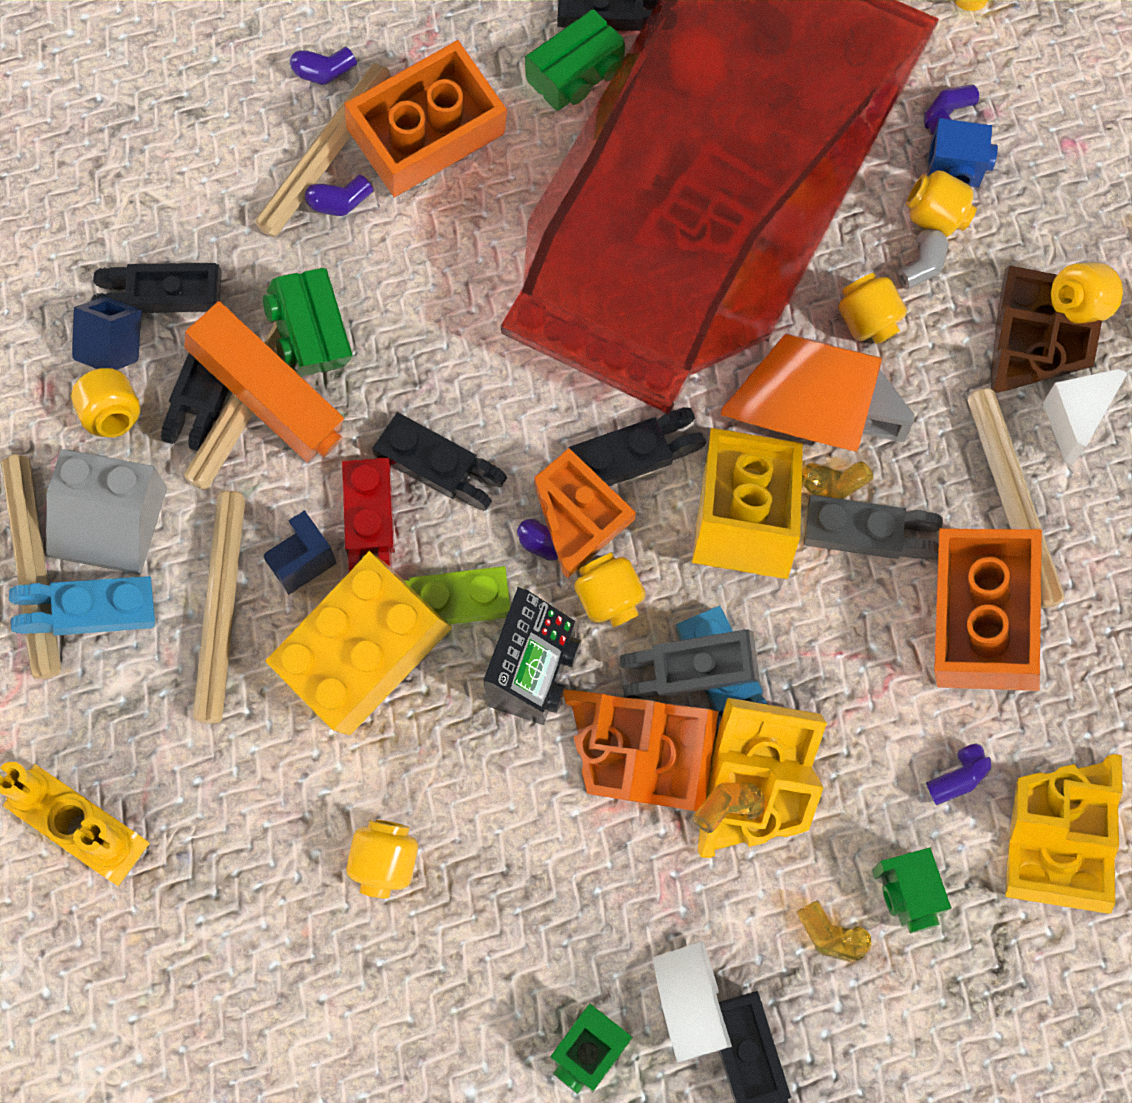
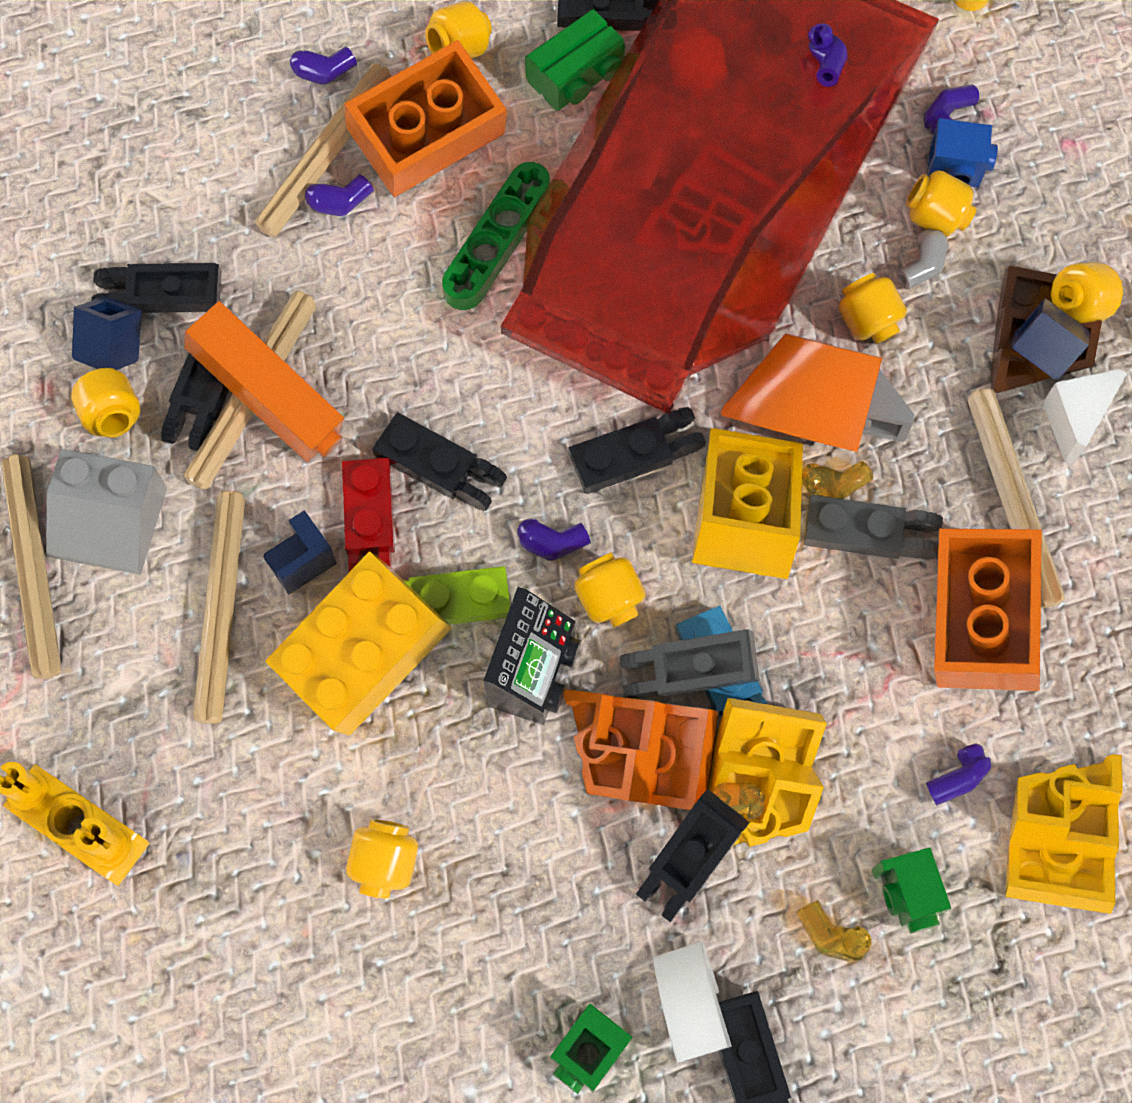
dark azure hinge [9,576,155,636] -> none
green brick [263,268,353,377] -> none
orange wing [534,448,636,578] -> none
none -> yellow head [425,1,492,59]
none -> green beam [442,162,550,310]
none -> black hinge [636,789,750,923]
none -> dark purple arm [808,23,847,87]
none -> dark blue panel [1011,298,1090,379]

